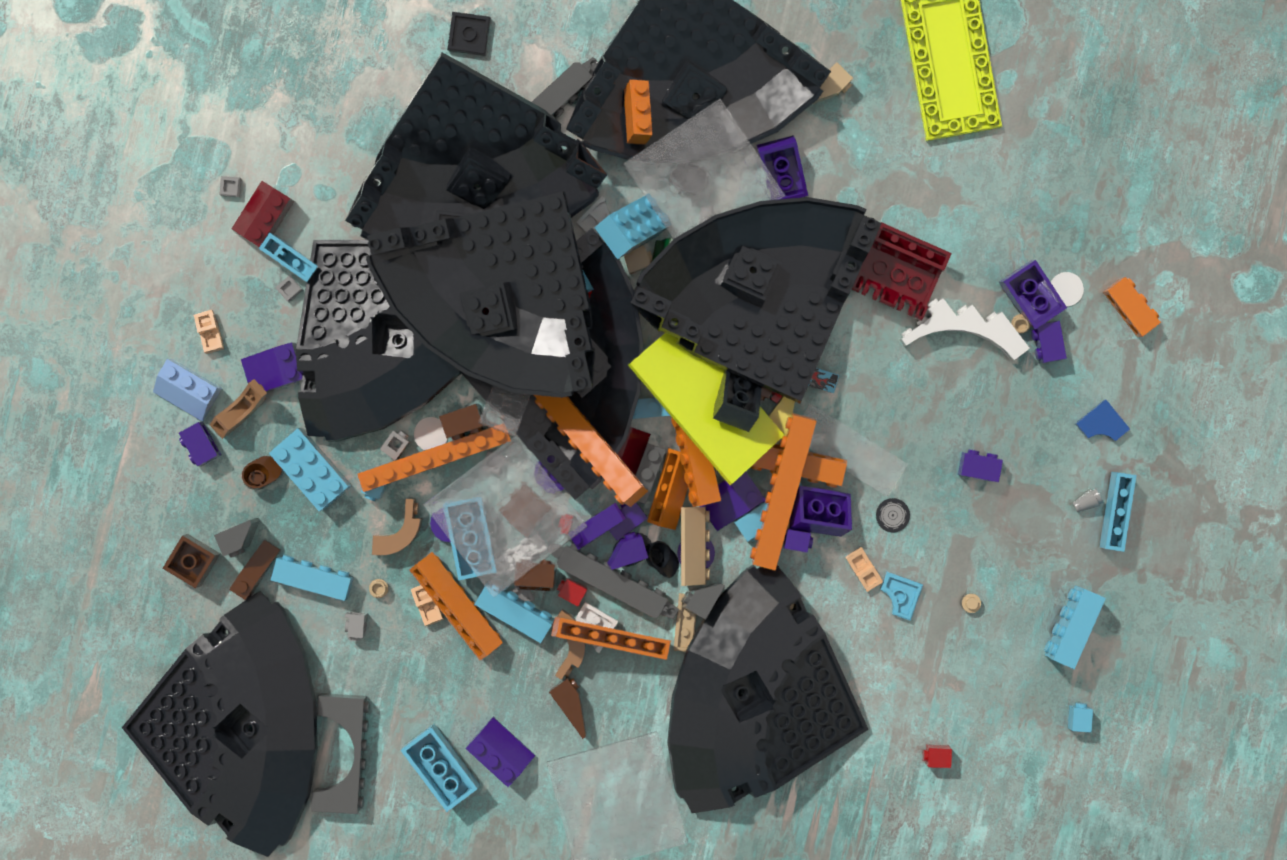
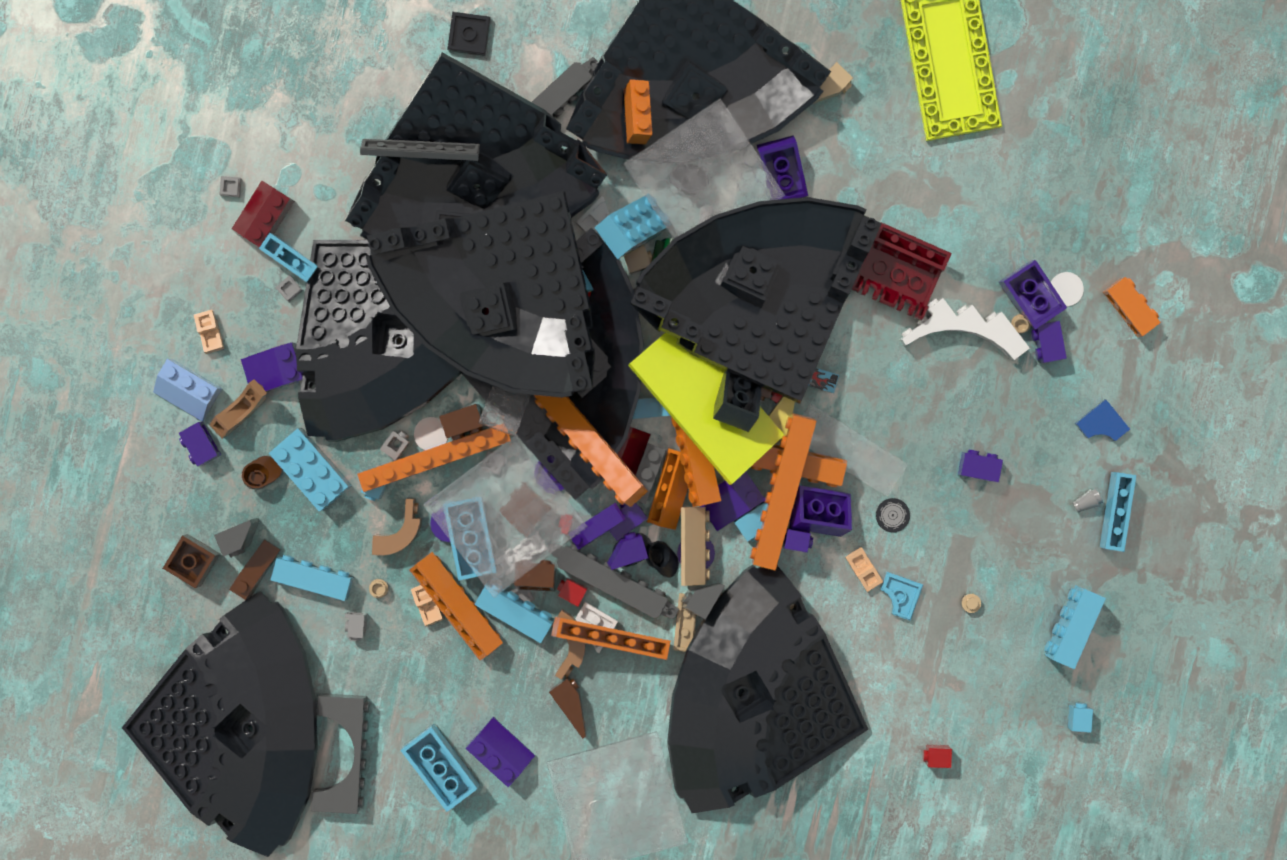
none -> dark grey tile [360,139,480,161]

